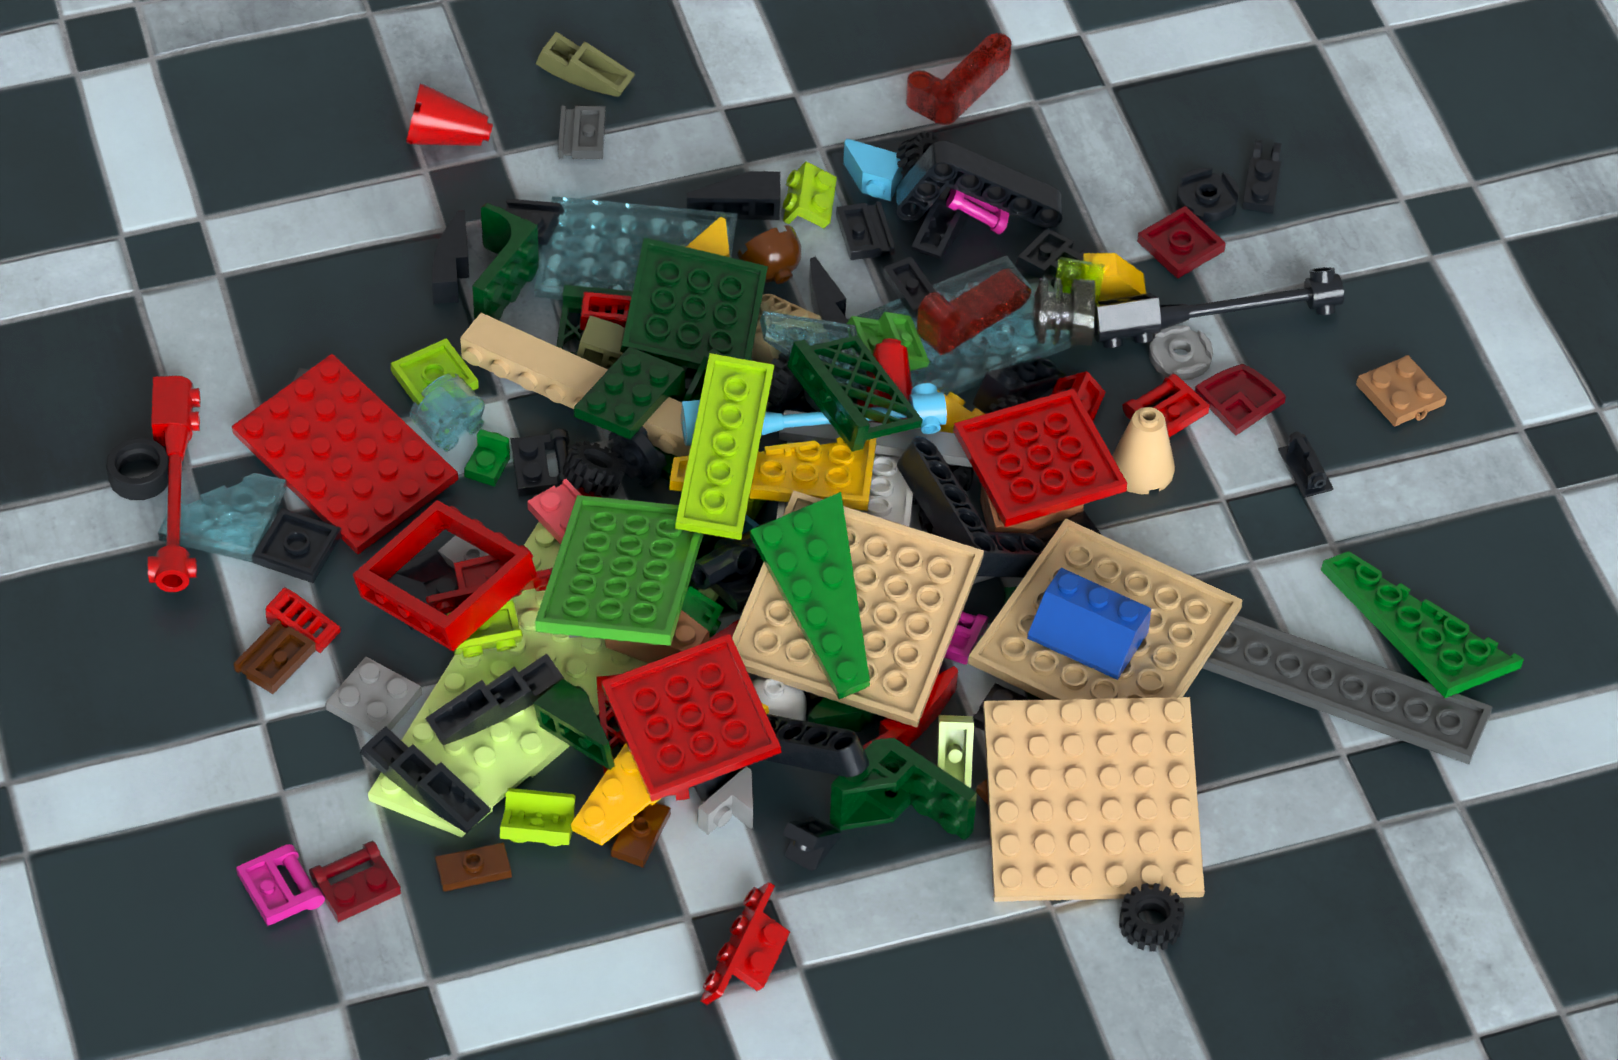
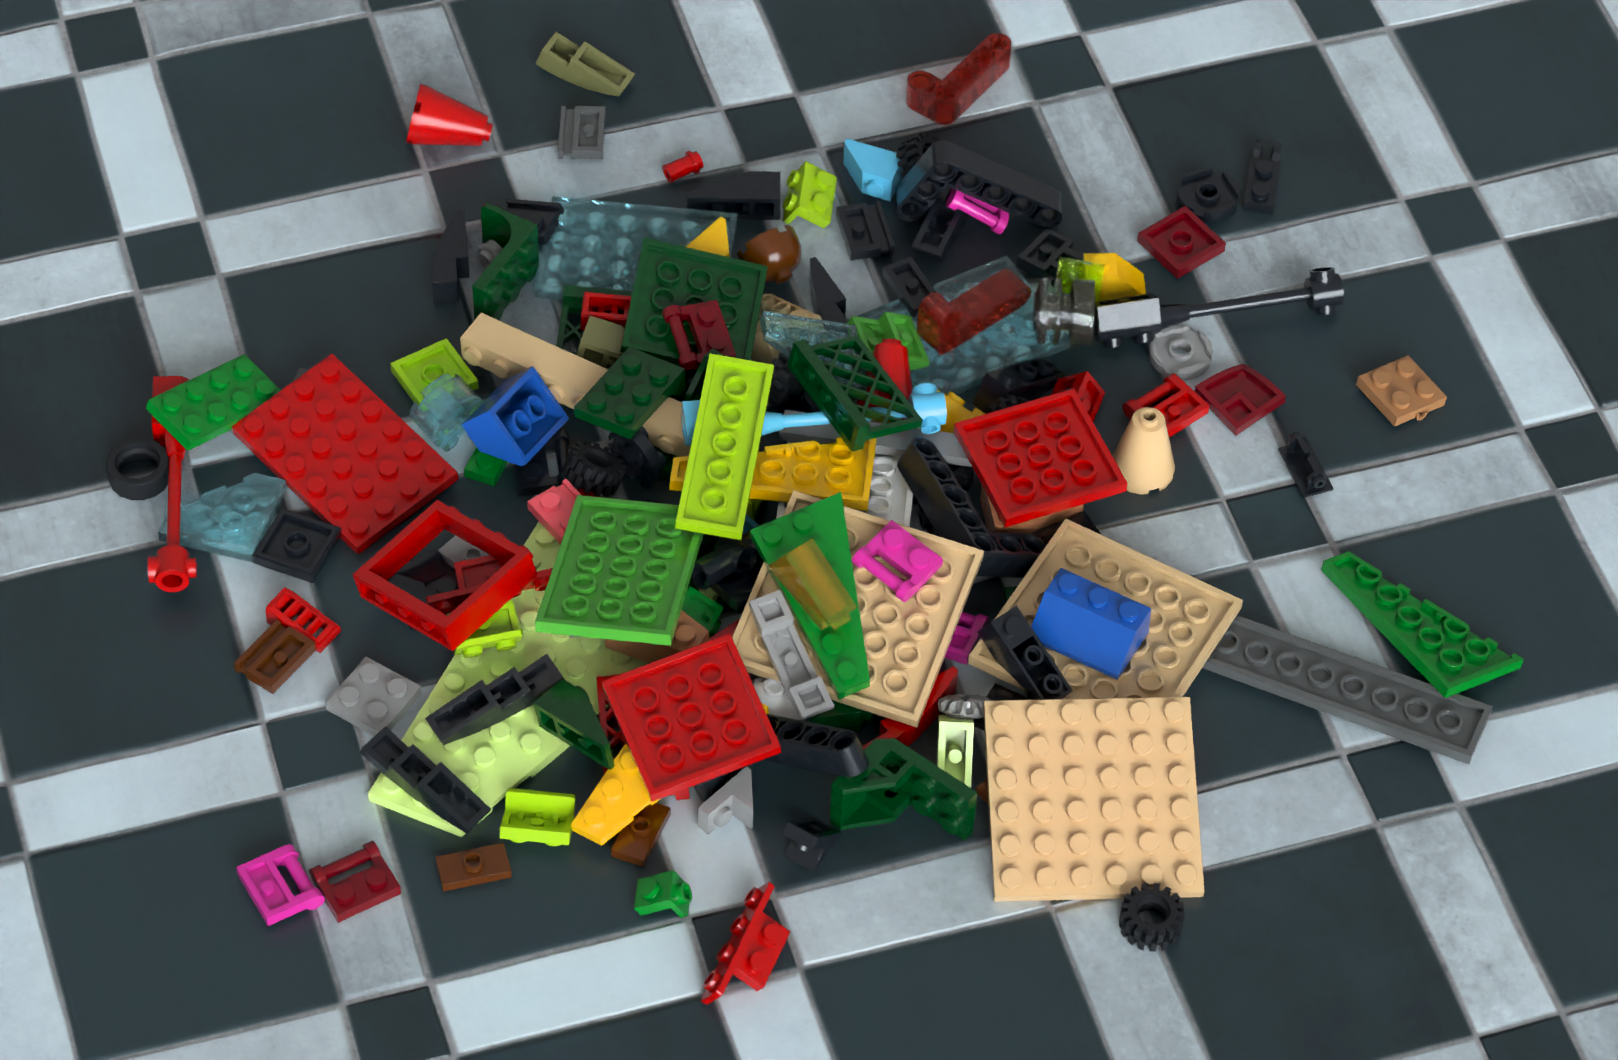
none -> green plate [146,354,281,451]
none -> blue slope [461,366,569,466]
none -> light grey plate [477,240,503,268]
none -> green bracket [634,870,692,918]
none -> red pin [662,151,704,183]
none -> dark red plate [662,300,736,370]
none -> light grey slope [749,590,834,720]
none -> clear yellow slope [768,538,857,630]
none -> dark pink plate [852,520,943,602]
none -> light grey gear [938,694,991,719]
none -> black slope [977,605,1073,700]

